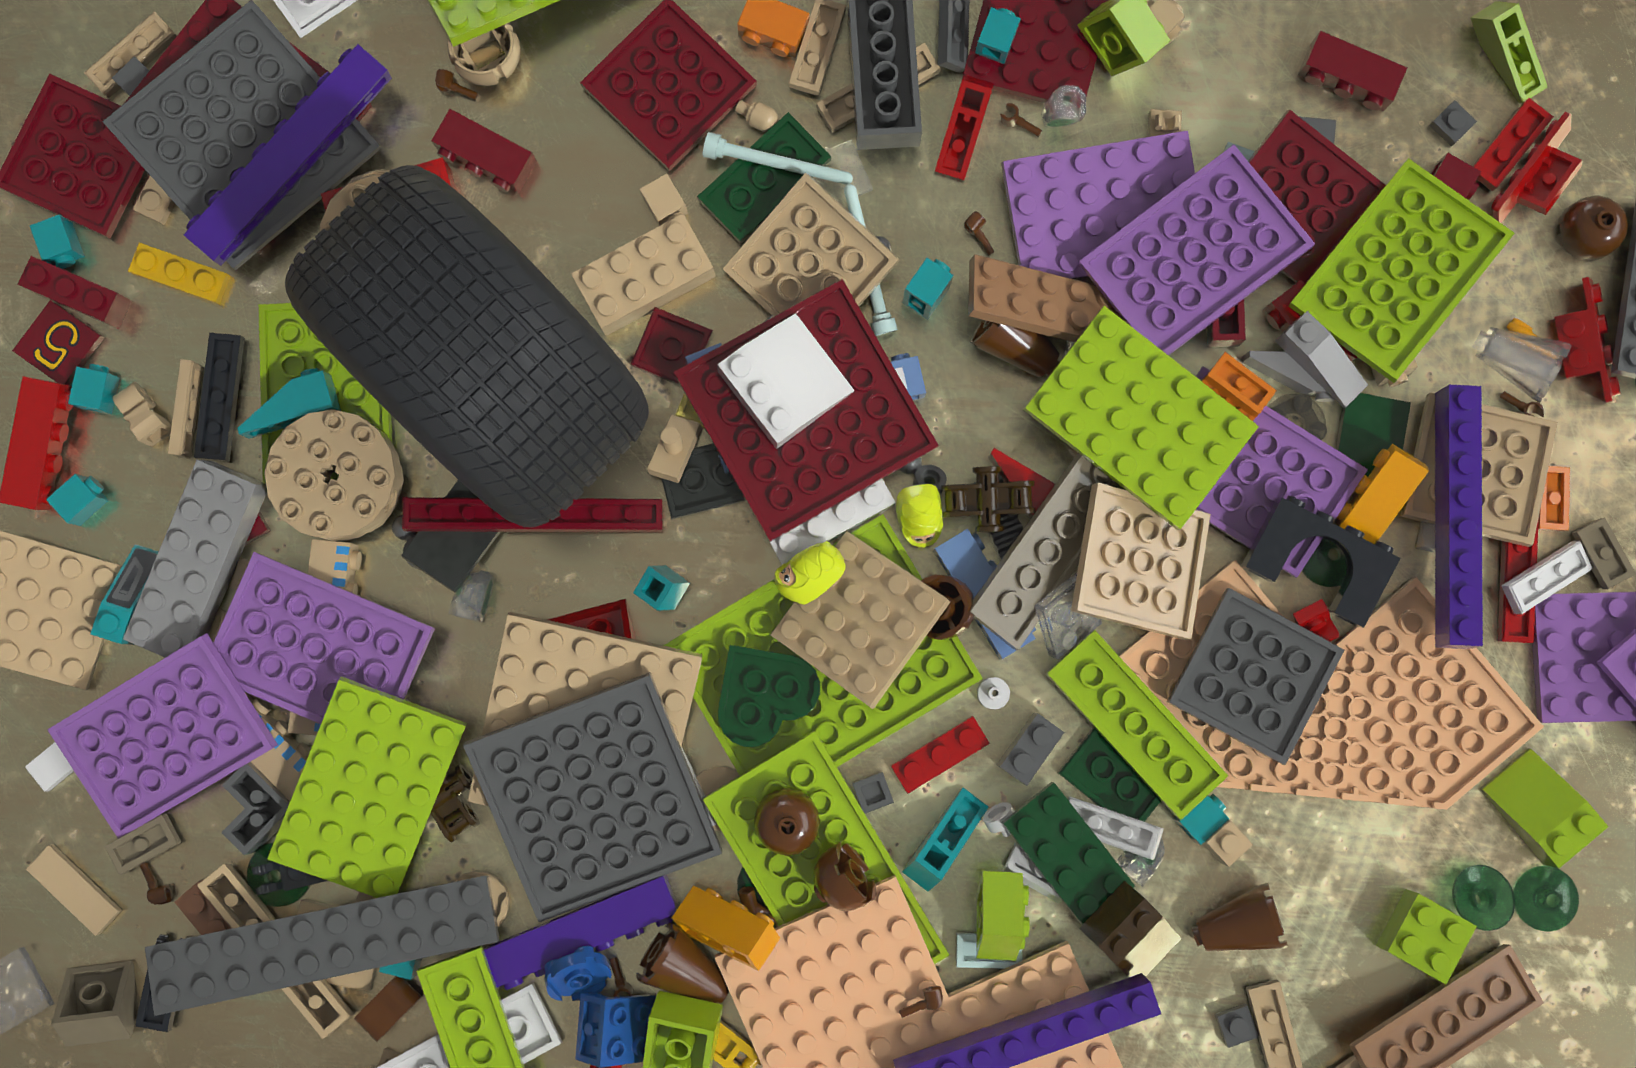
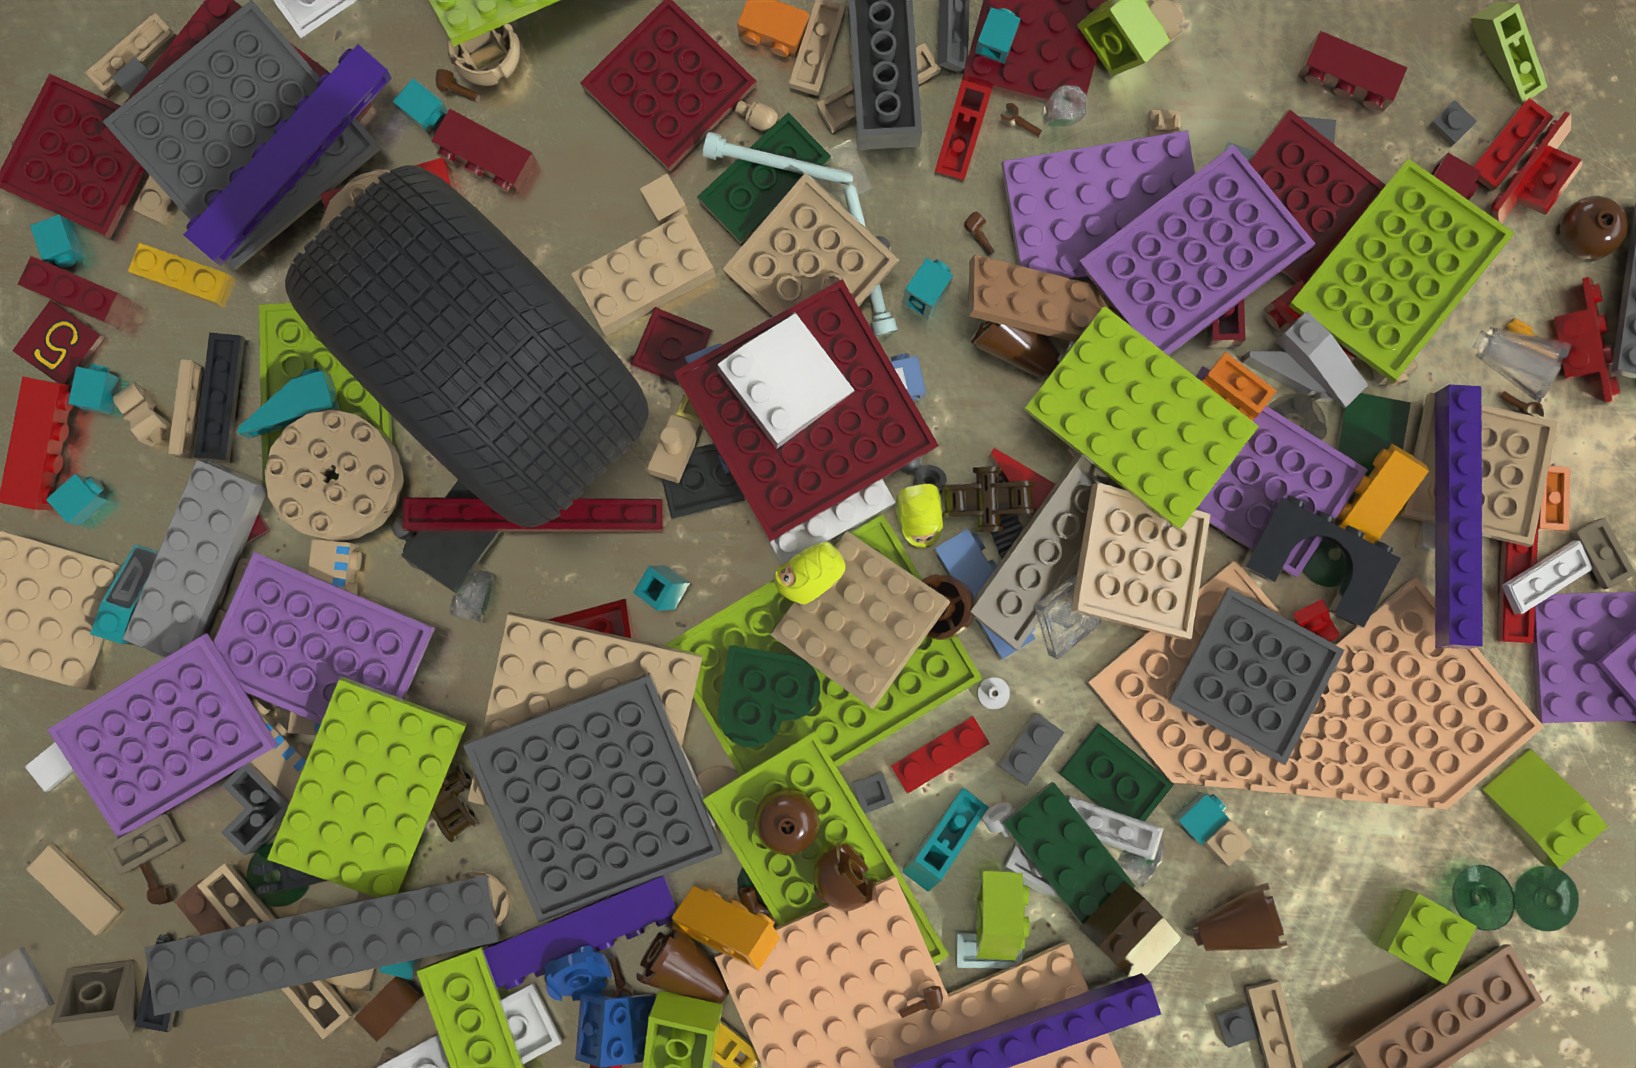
lime plate [1046,630,1229,820] -> none
none -> teal brick [393,78,448,135]

